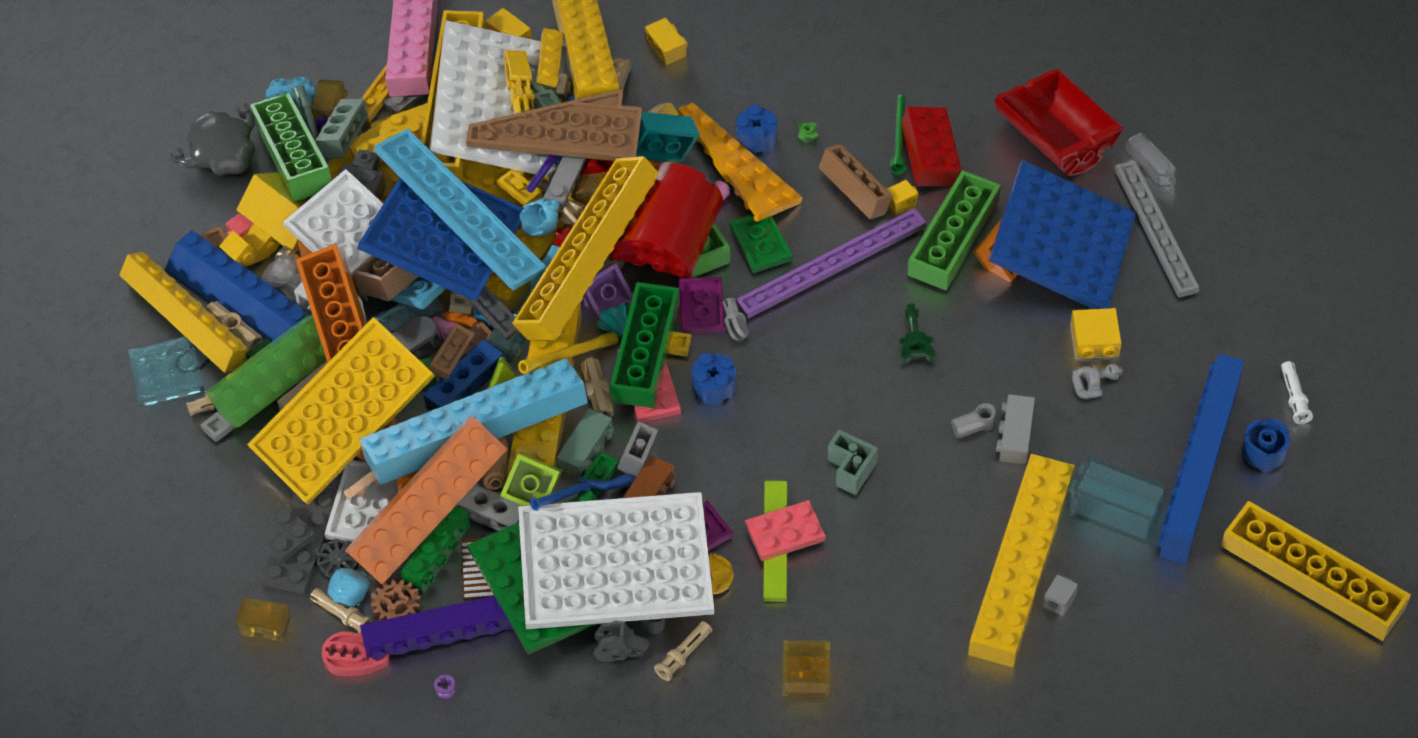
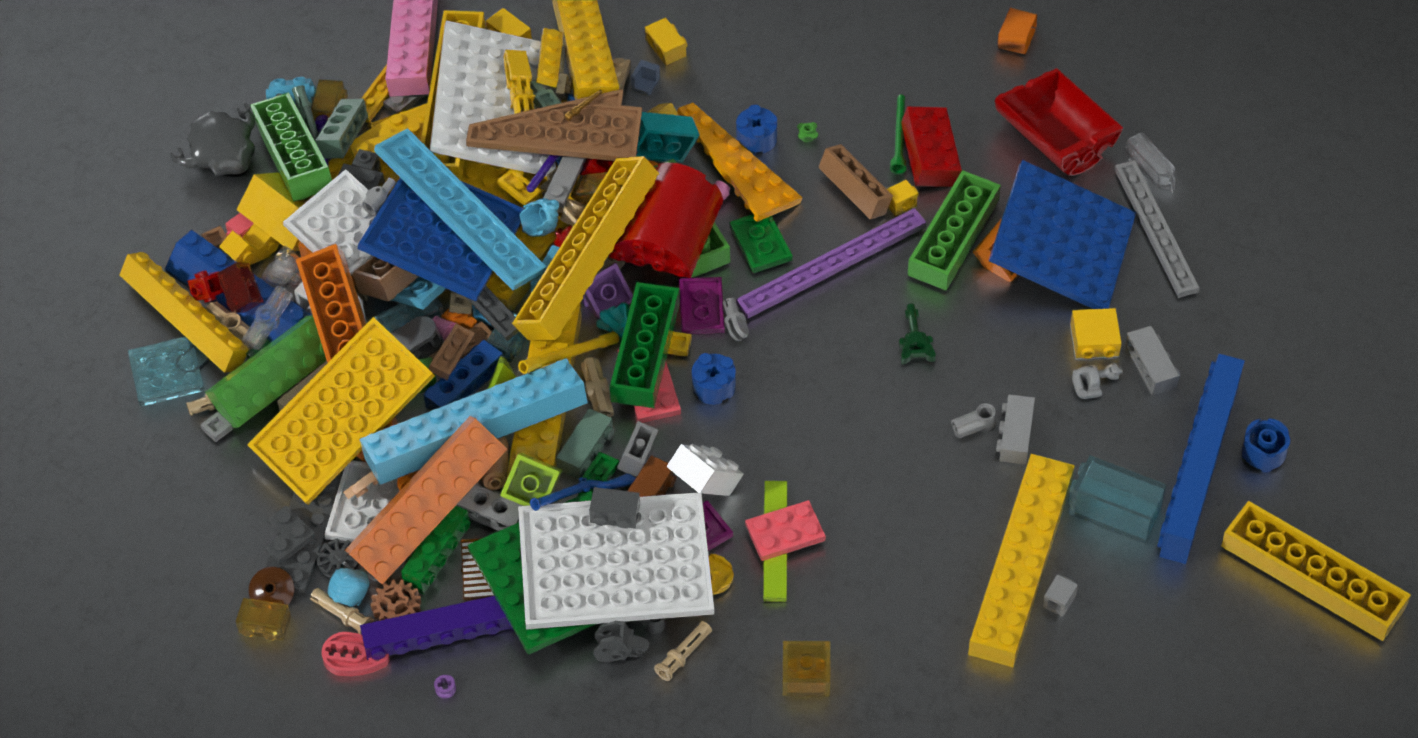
sand green brick [827,430,878,495] -> none
white pin [1281,361,1313,424] -> none
none -> red brick [187,270,226,303]
none -> clear red brick [217,262,263,313]
none -> clear piece [242,286,293,350]
none -> reddish brown dish [249,567,295,613]
none -> light grey piece [362,178,396,216]
none -> pearl gold piece [564,90,602,121]
none -> dark grey brick [589,487,640,529]
none -> sand blue panel [631,60,660,95]
none -> white brick [667,444,744,496]
none -> orange piece [998,8,1037,55]
none -> light grey brick [1125,326,1180,396]

